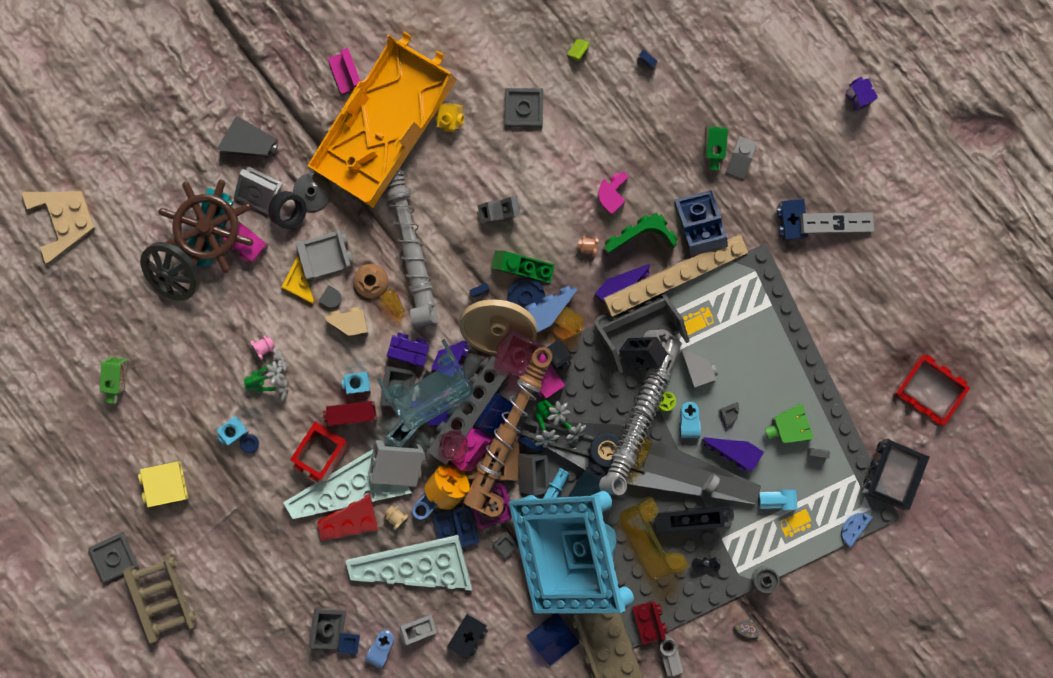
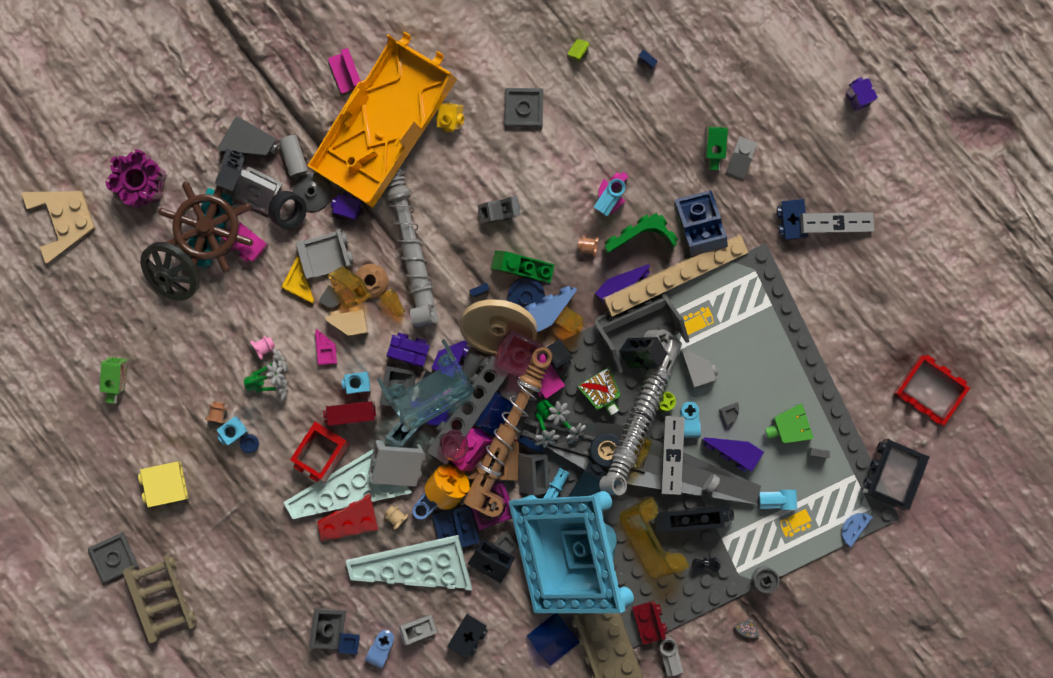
none -> magenta piece [106,149,167,208]
none -> nougat brick [205,401,228,423]
none -> black brick [215,149,245,191]
none -> light grey pin [278,135,308,177]
none -> dark pink tile [315,330,337,365]
none -> clear yellow slope [328,266,371,309]
none -> dark purple brick [331,192,362,220]
none -> black brick [468,538,516,583]
none -> torso [577,367,621,416]
none -> medium azure piece [594,179,625,216]
none -> light grey tile [661,416,685,495]

